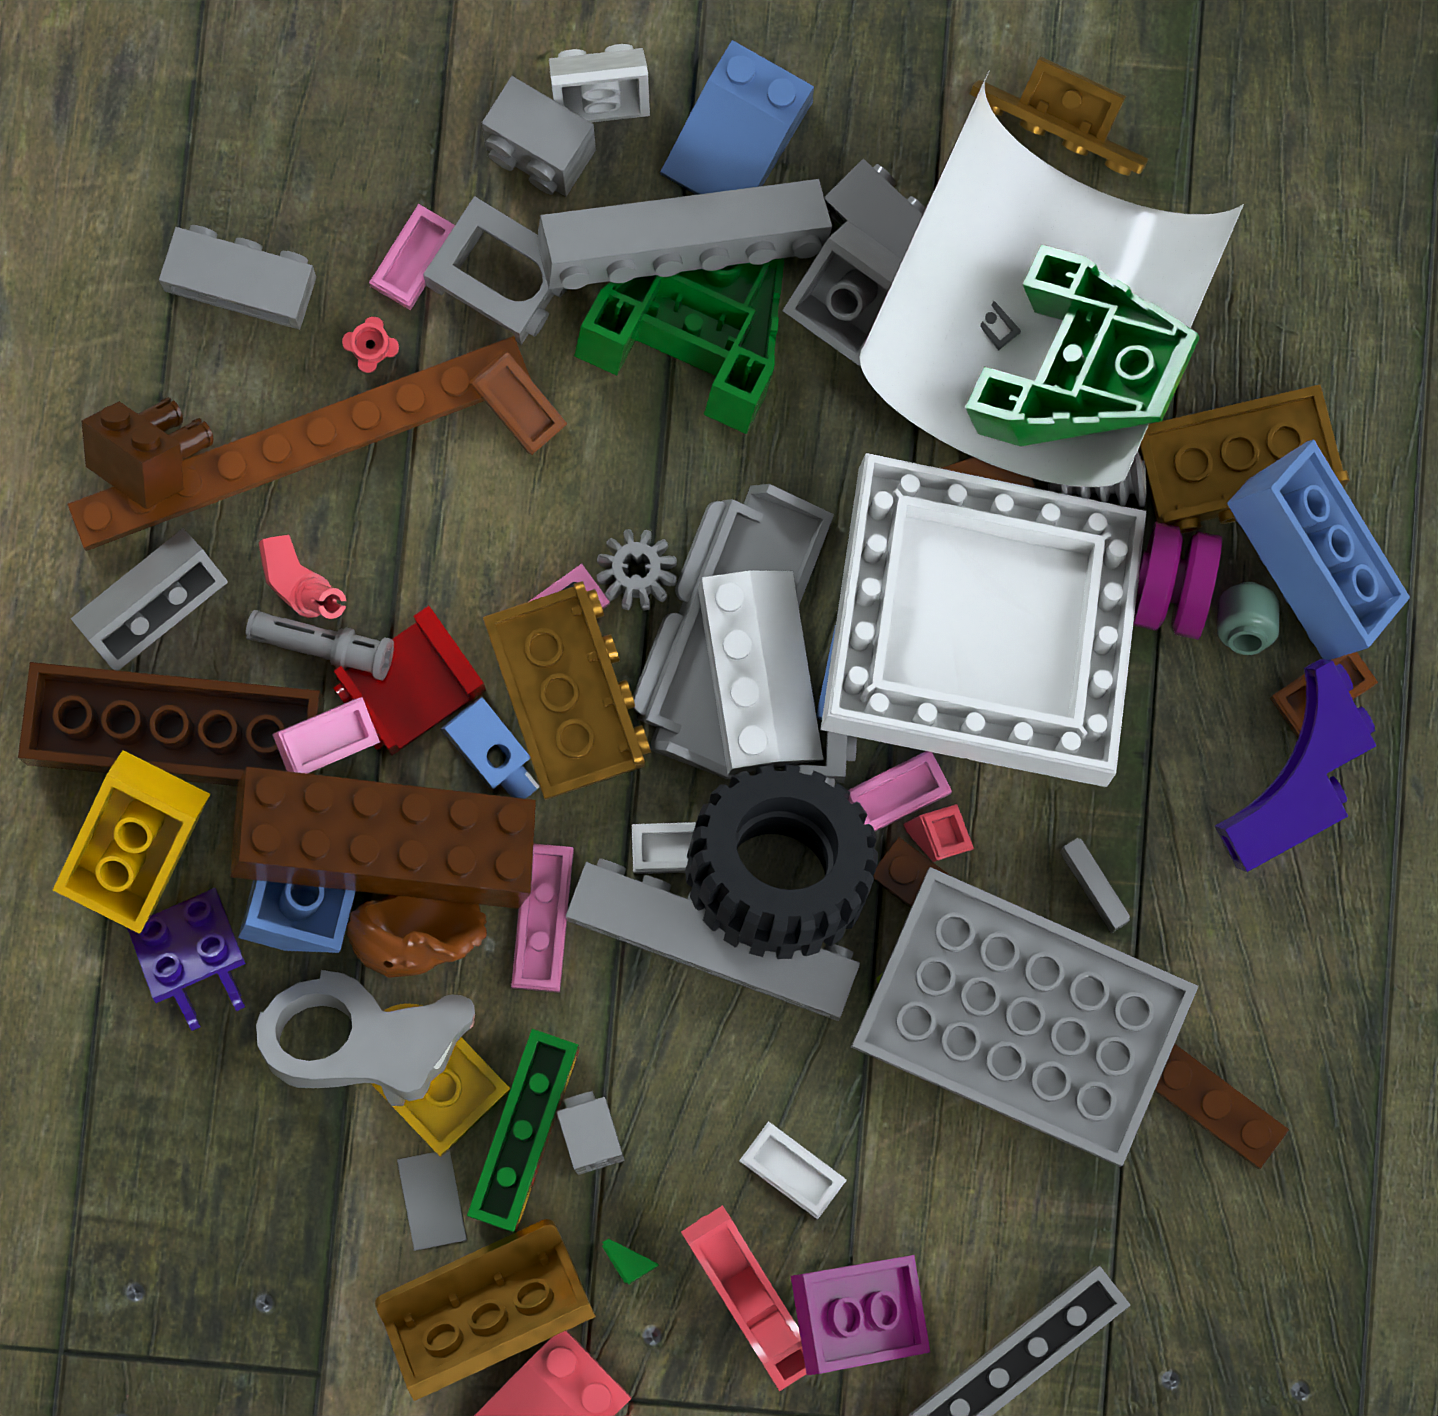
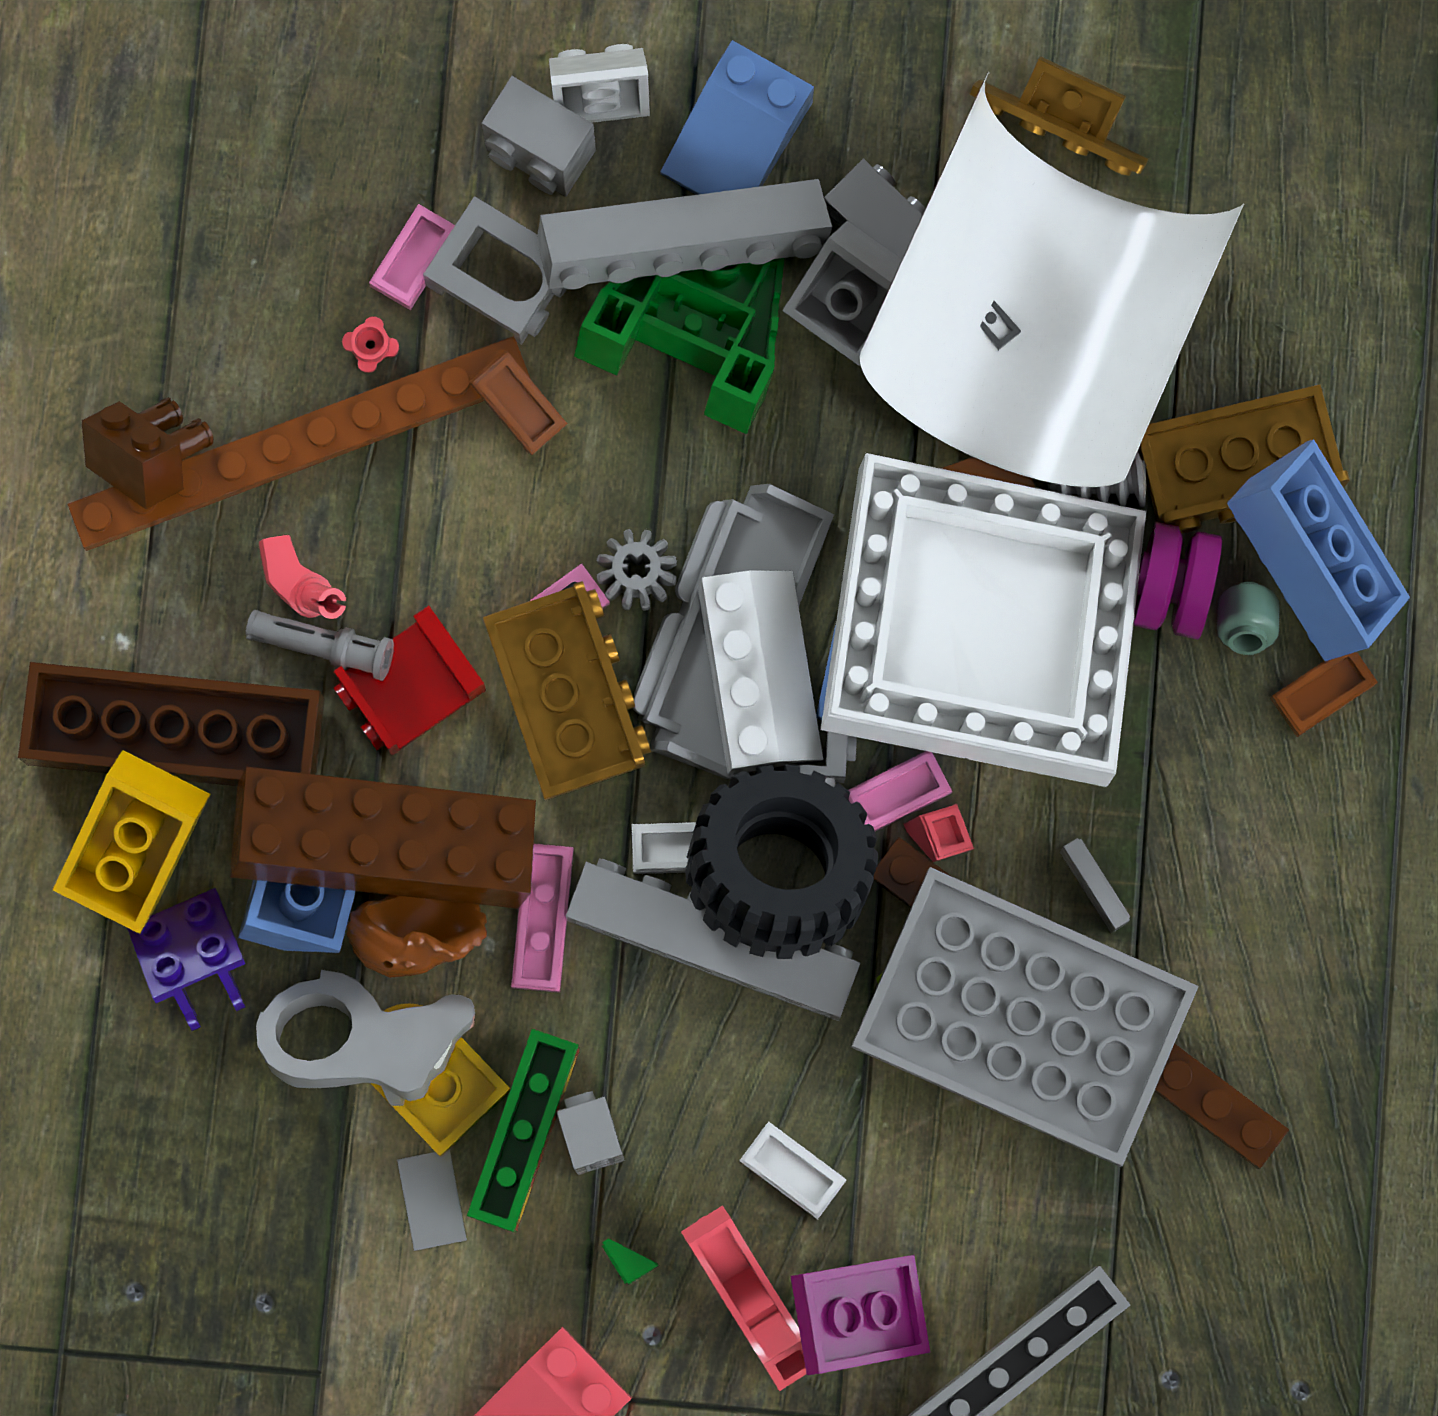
light grey brick [70,528,228,671] -> none
light grey brick [159,225,317,330] -> none
bright pink tile [272,697,380,774] -> none
pearl gold bracket [375,1219,596,1401] -> none
medium blue torso [440,697,540,799] -> none
green wedge [965,244,1199,447] -> none
dark purple arch [1215,659,1377,872] -> none

